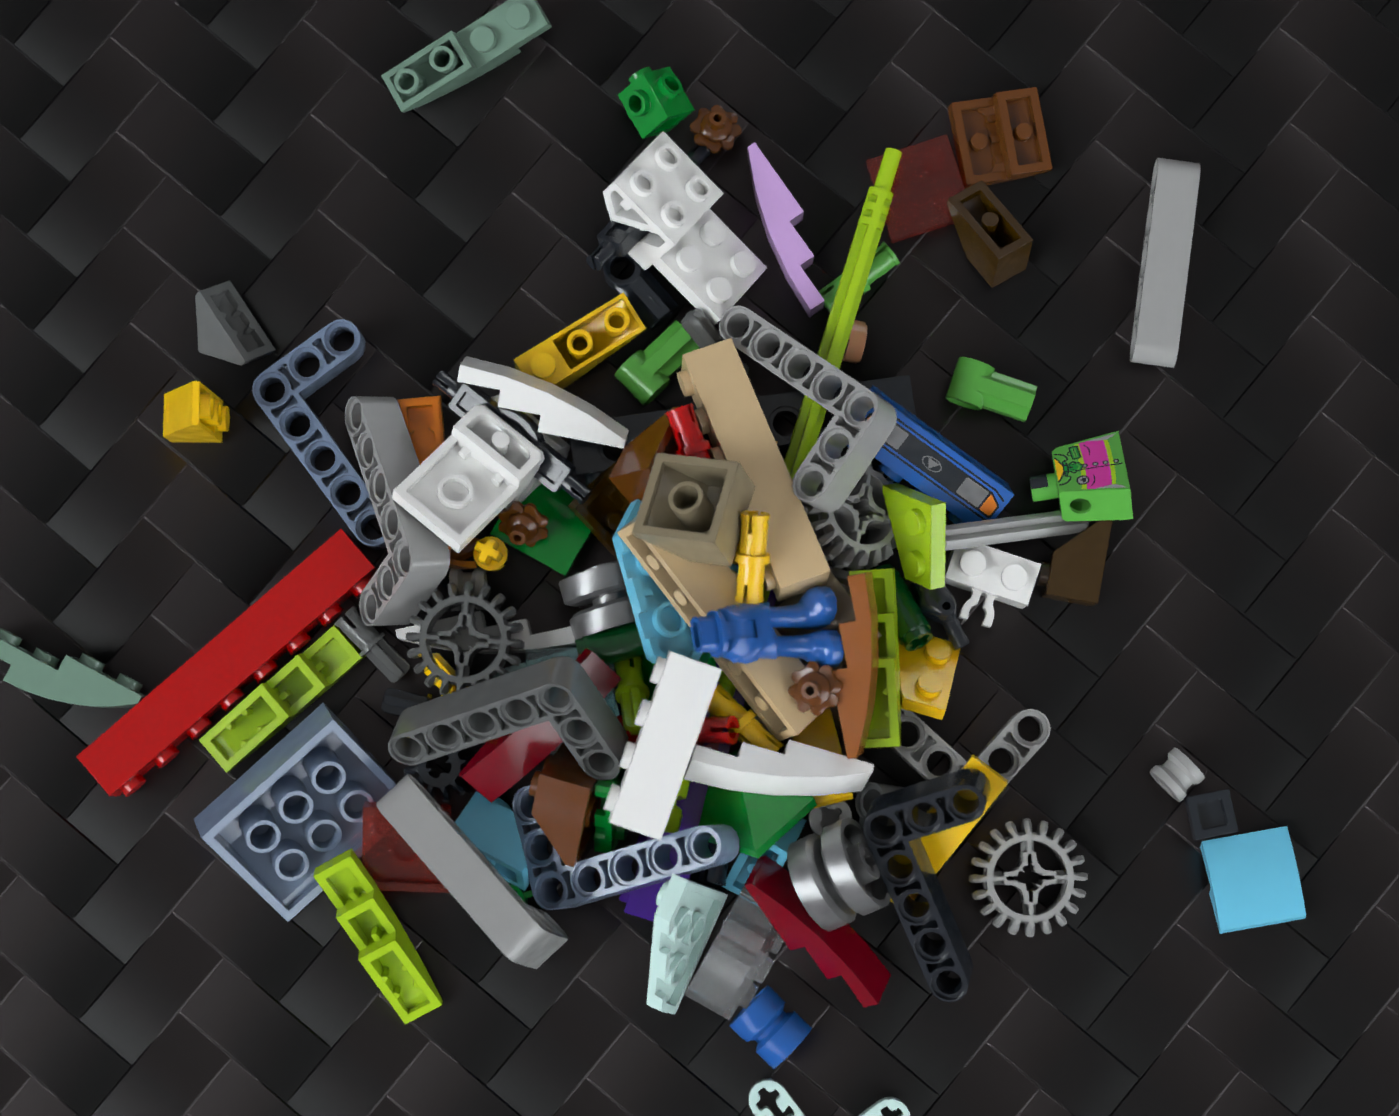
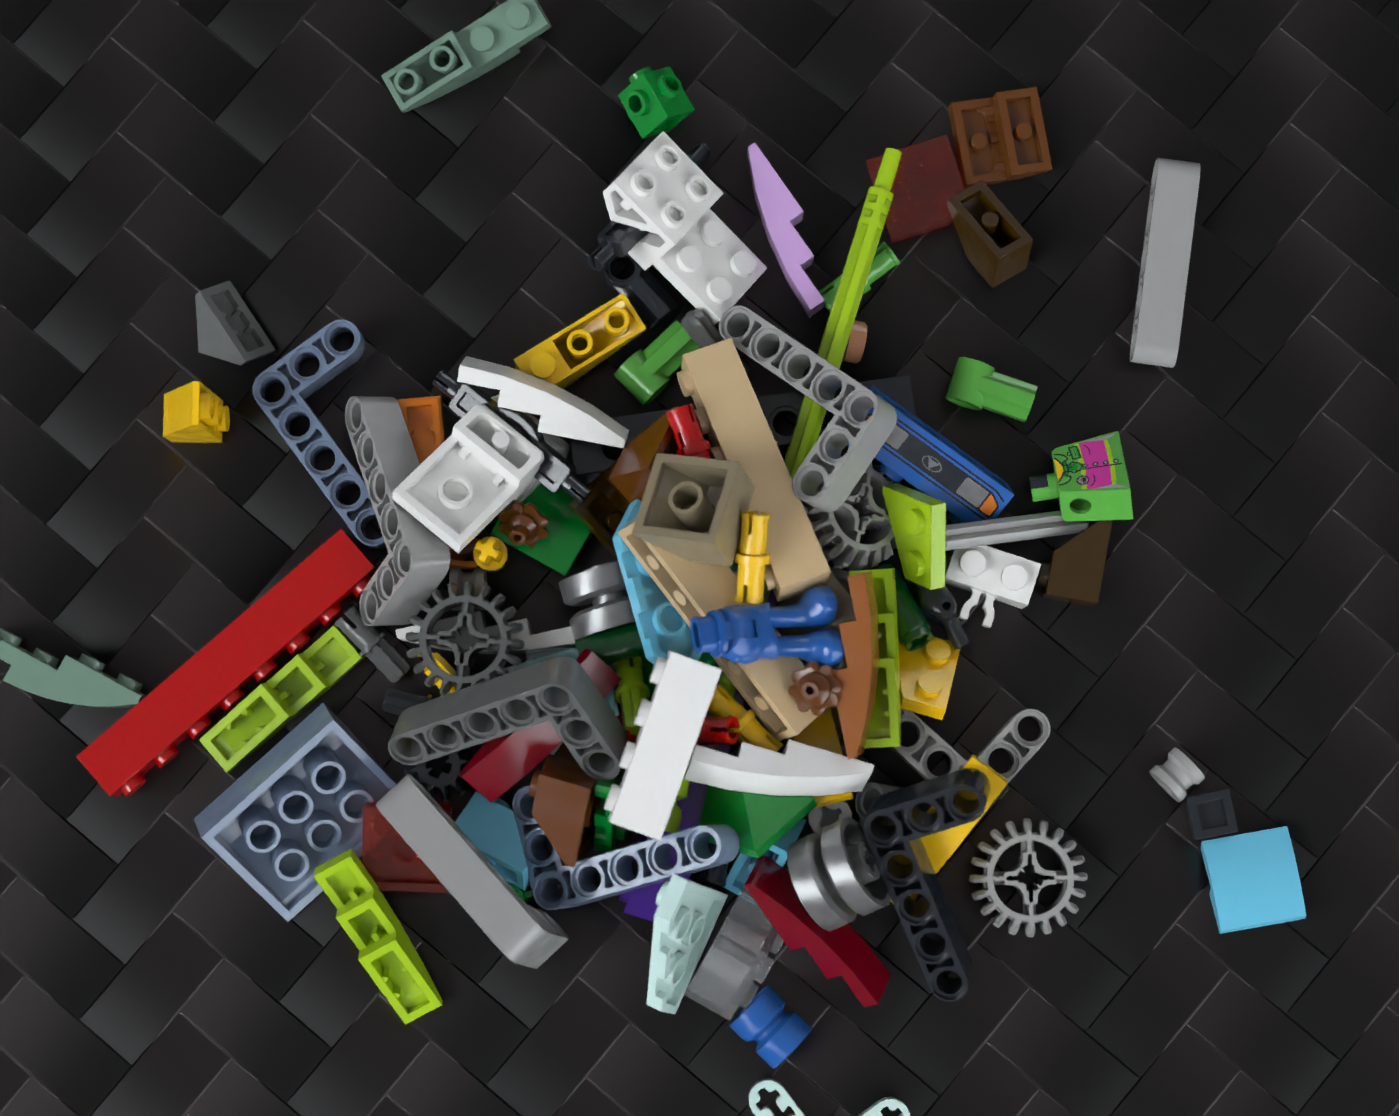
reddish brown plant [690,104,742,154] -> none

